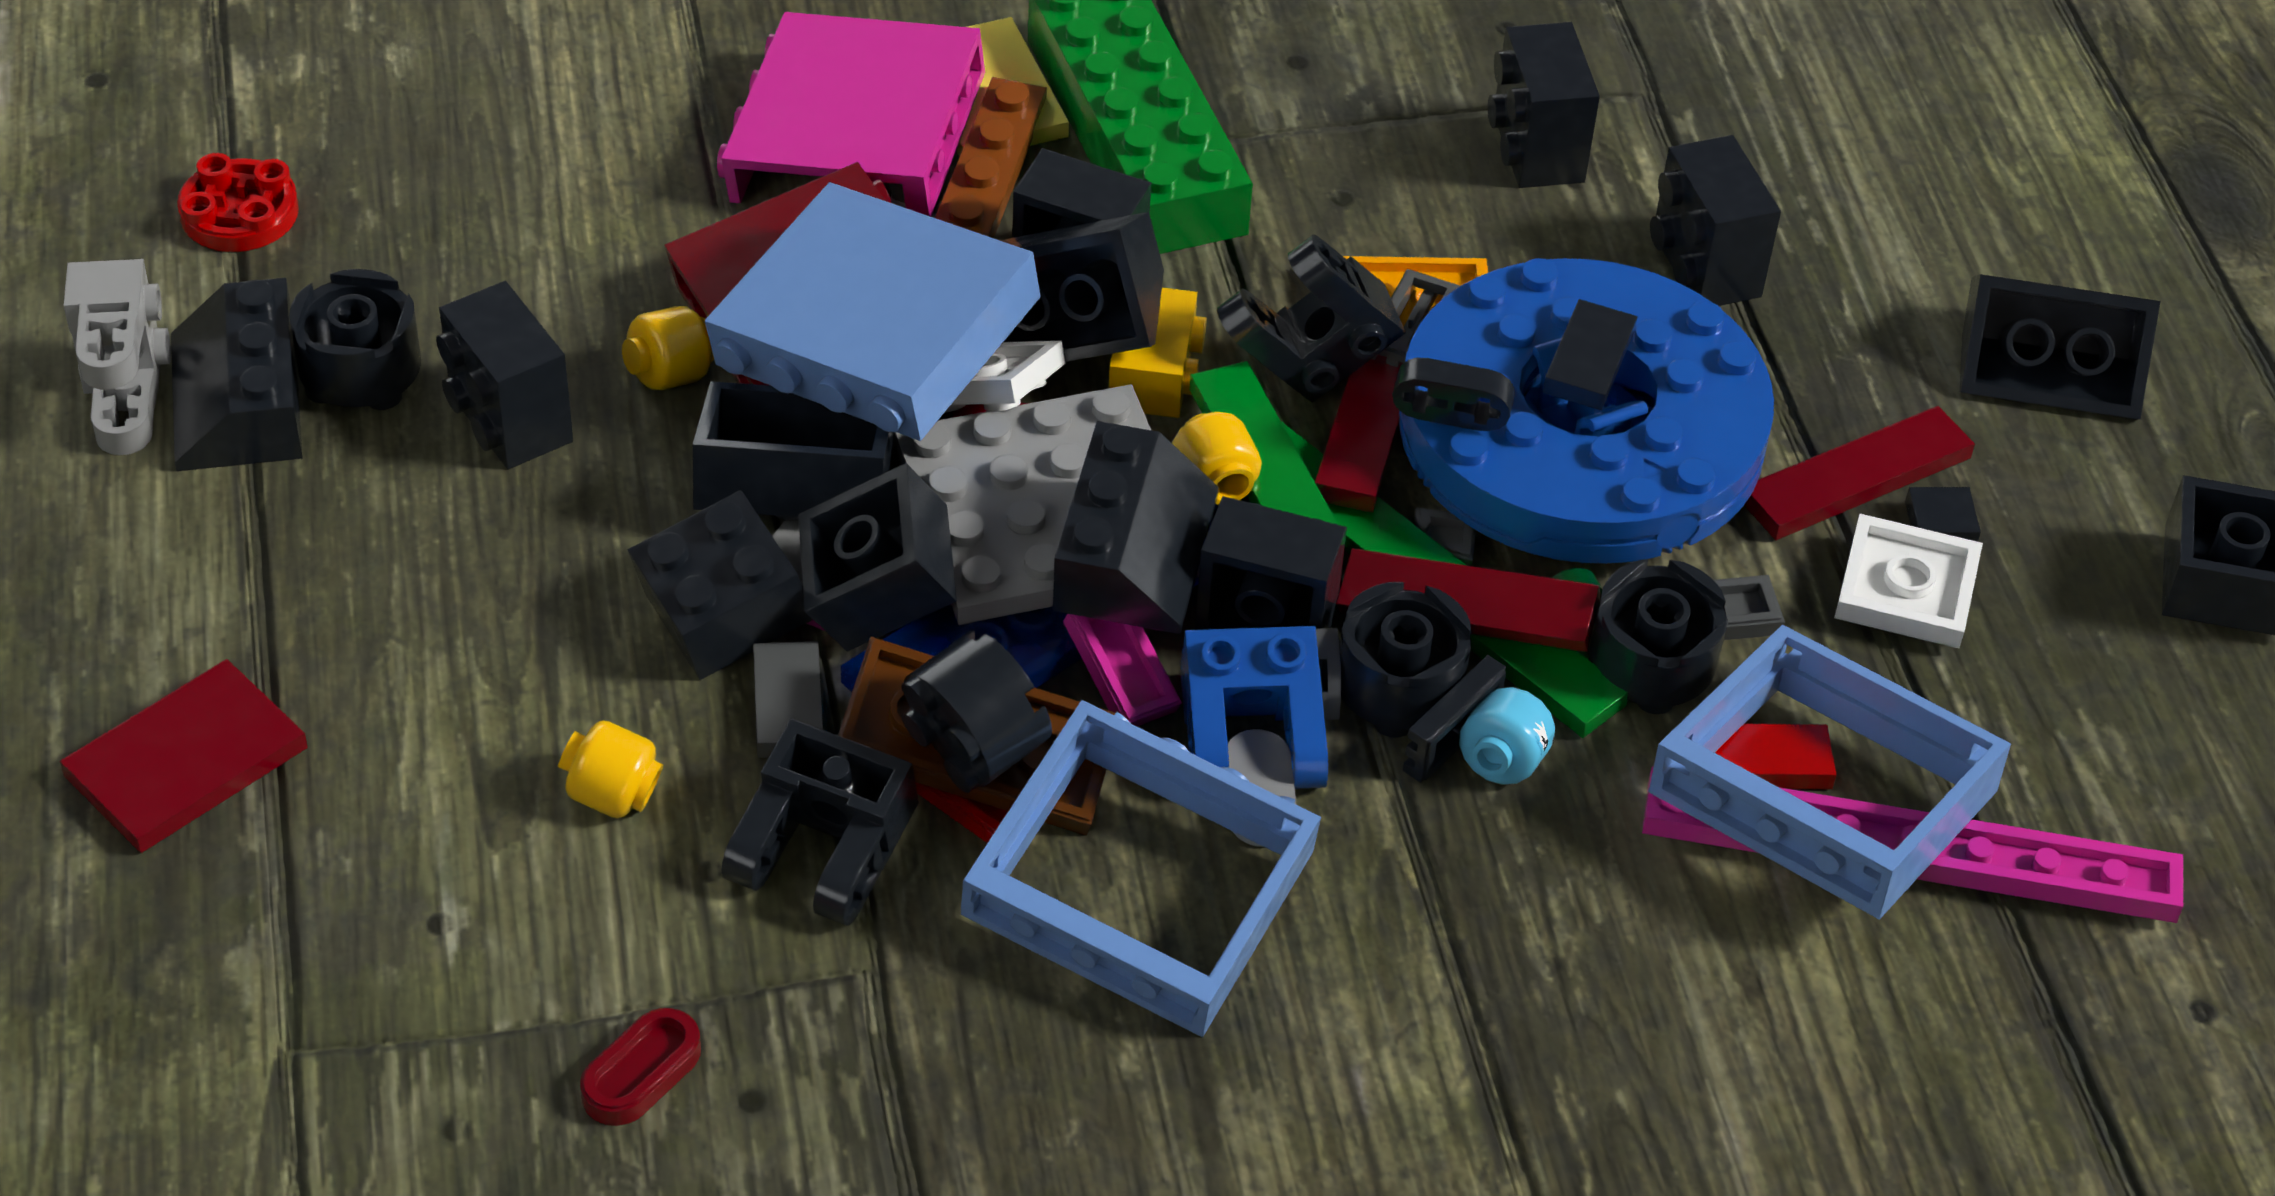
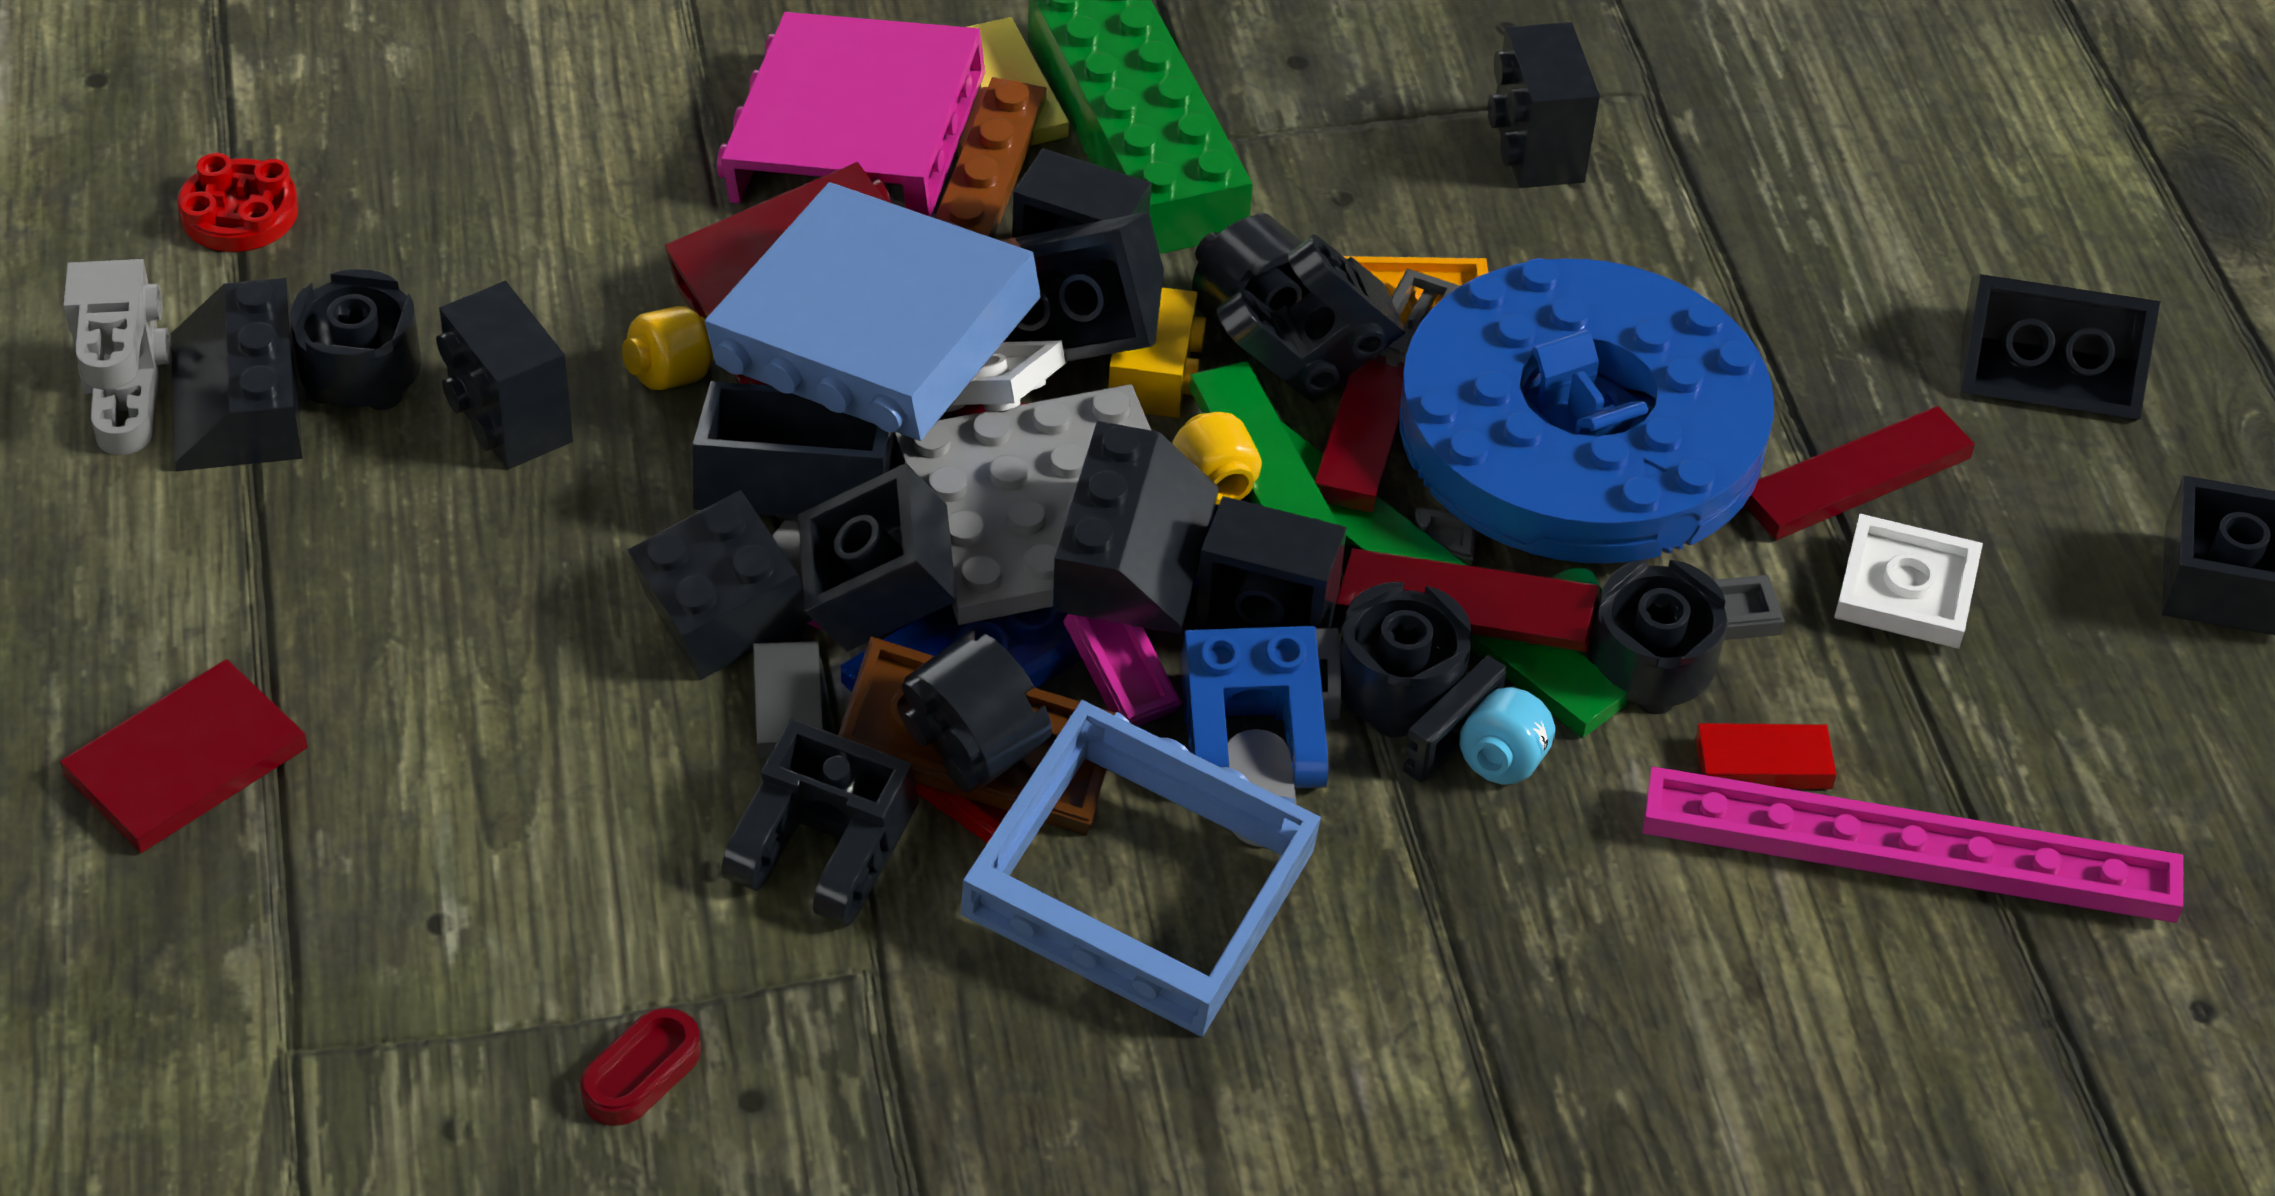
yellow head [558,720,664,818] -> none
black beam [1392,357,1515,431] -> none
black tile [1542,299,1638,411] -> none
medium blue window [1648,624,2011,920] -> none
black brick [1650,135,1781,306] -> none
black tile [1905,487,1981,542] -> none
none -> black brick [1192,213,1311,338]

